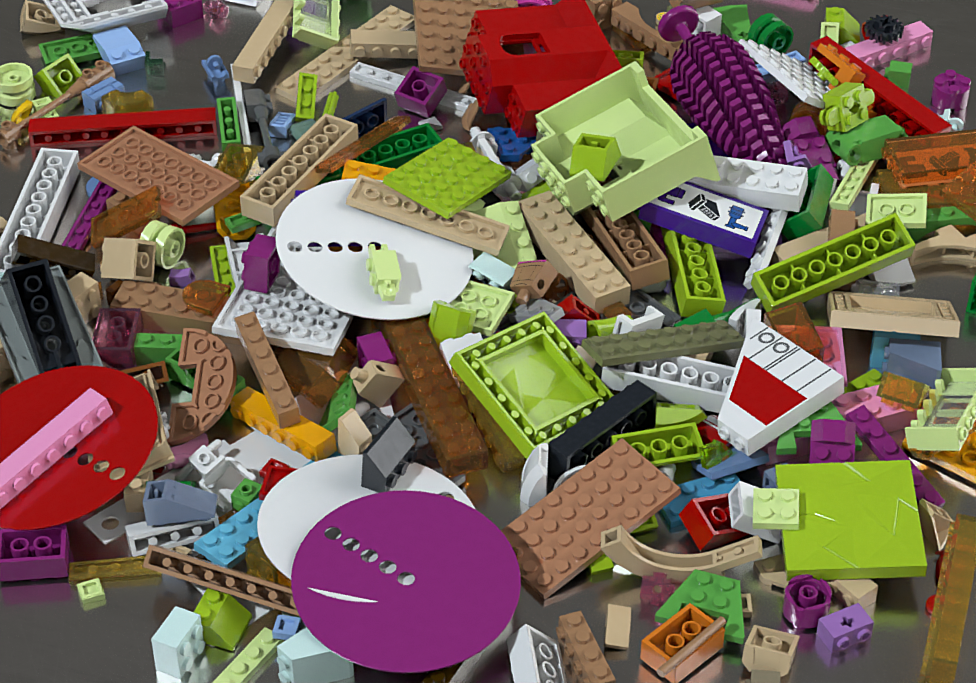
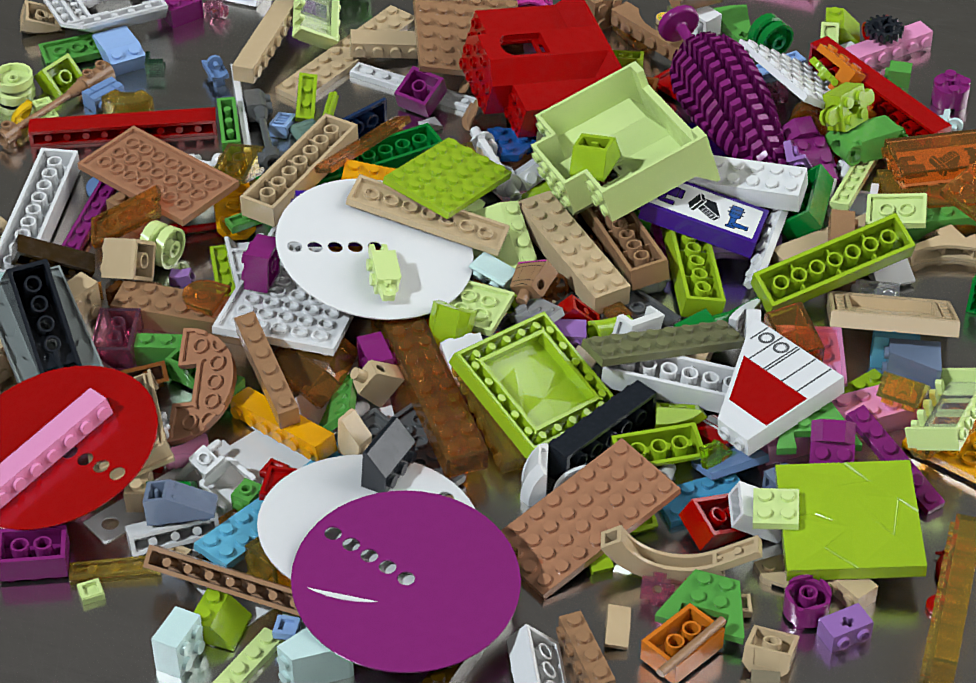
tan slope [918,498,957,551] -> none

